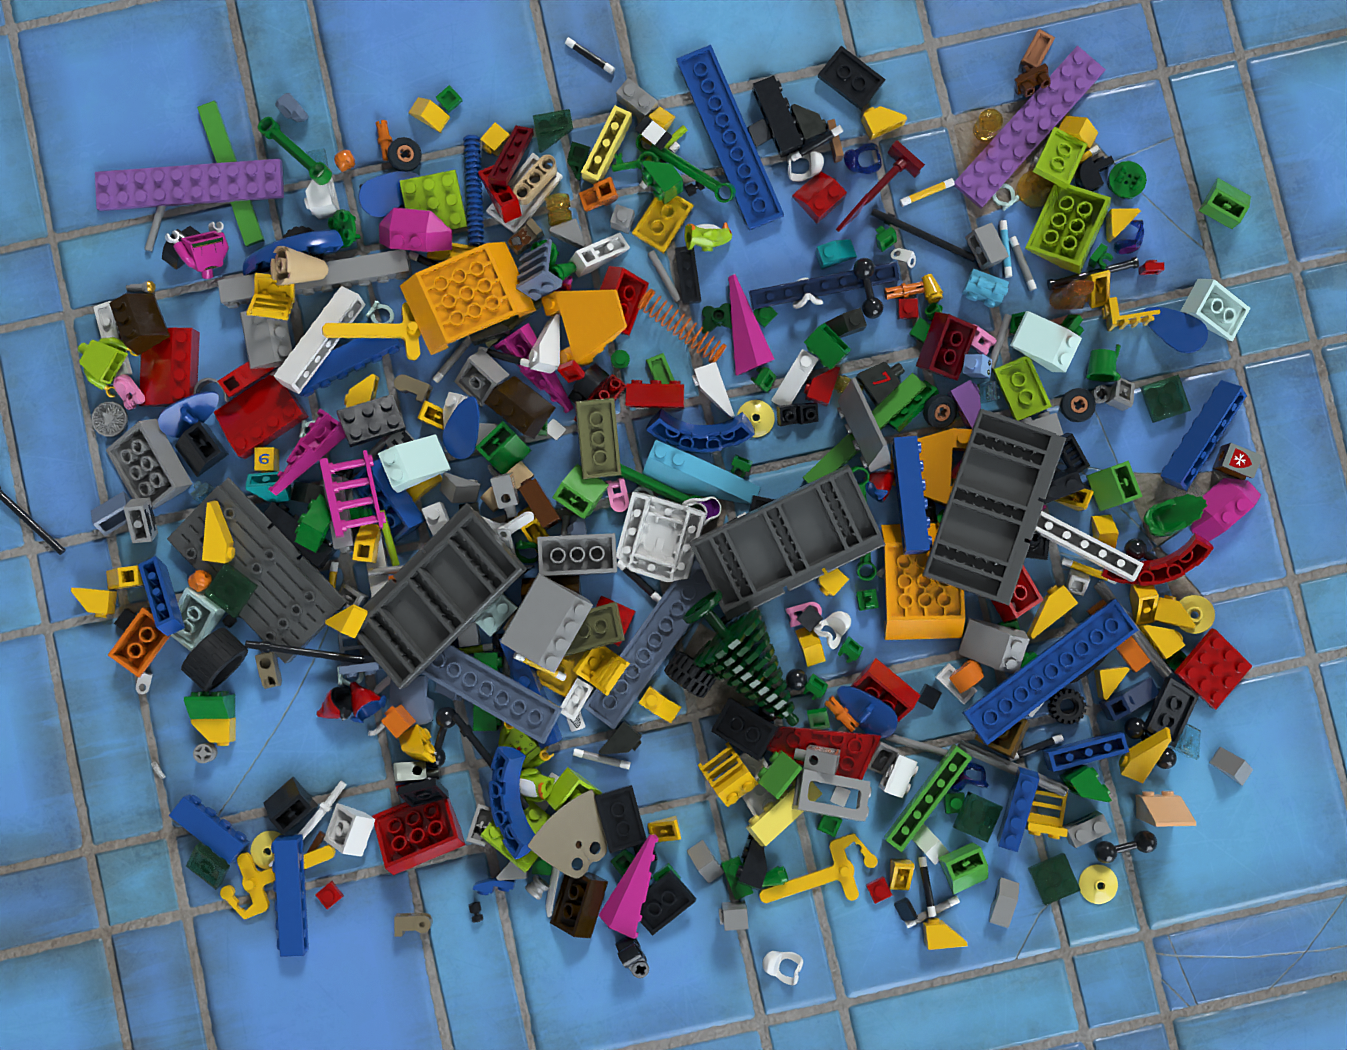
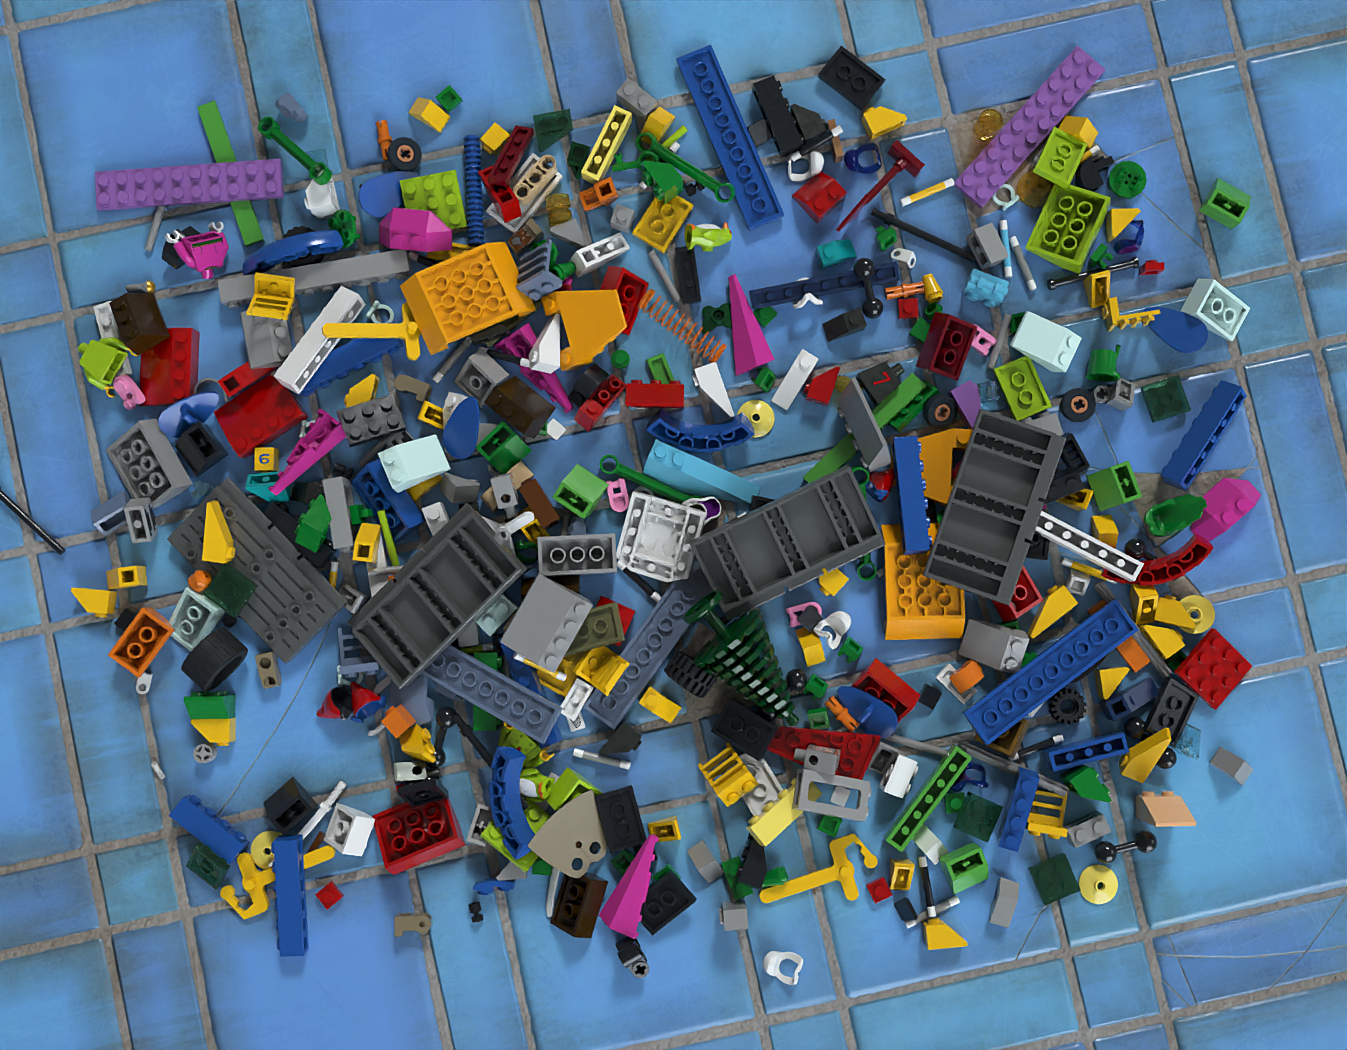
light grey wheel [91,402,128,437] -> none
blue brick [138,556,185,636] -> none
black bar [245,640,364,664] -> none
tan cone [271,246,328,285] -> none
dark pink fence [319,450,386,538] -> none
yellow slope [325,604,368,639] -> none
orange piece [334,150,355,172] -> none
light grey wheel [525,875,550,900] -> none
red plate [557,360,585,383] -> none
black bar [565,37,615,75] -> none
olive tile [575,398,621,479] -> none
sticker [635,116,672,150] -> none
green tile [731,454,753,478] -> none
bright green slope [757,750,802,799] -> none
black slope [776,402,819,426] -> none
green slope [804,323,851,370] -> none
green tile [856,589,879,611] -> none
light blue brick [963,354,992,378] -> none
reddish brown hips [1014,63,1051,97] -> none
nougat tile [1020,29,1055,69] -> none
clear orange piece [1049,280,1094,310] -> none
green tile [1060,314,1084,336] -> none
piece [1212,443,1262,480] -> none

